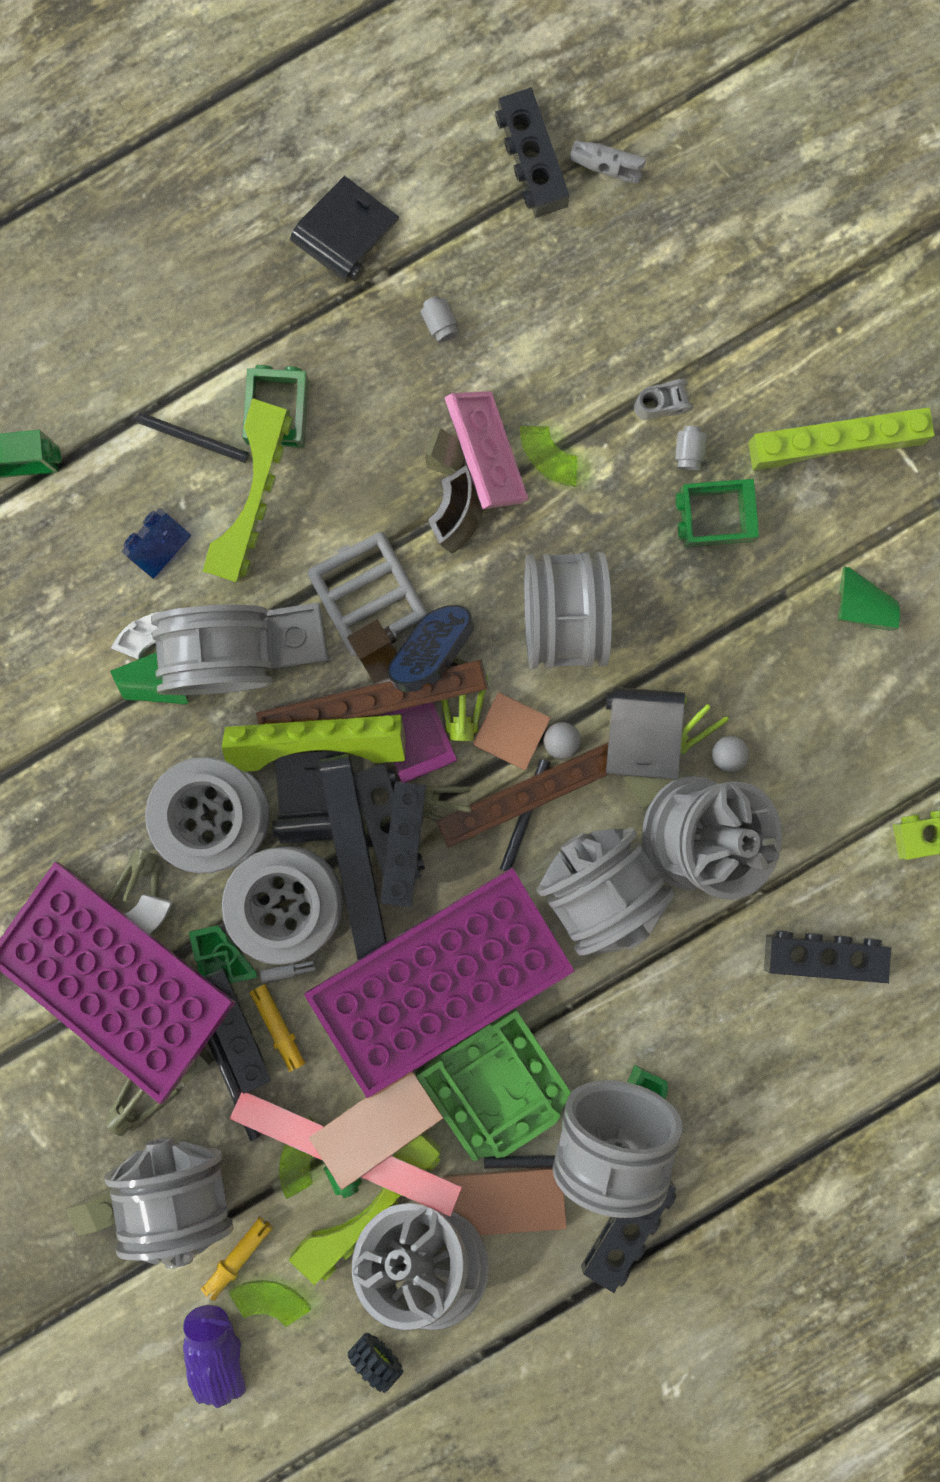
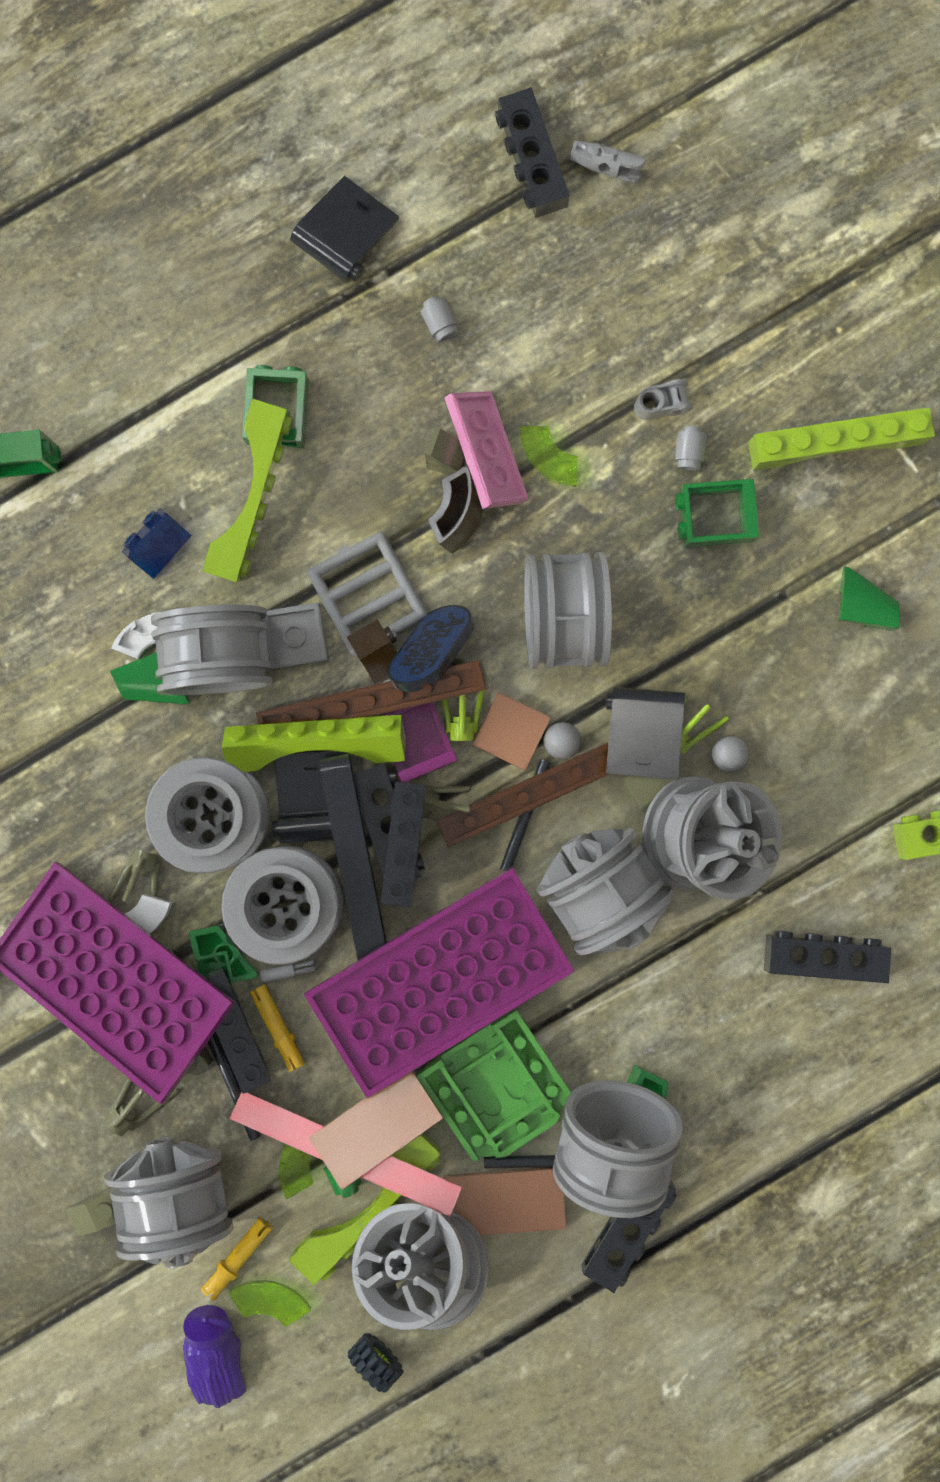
black bar [136,412,249,463] -> none

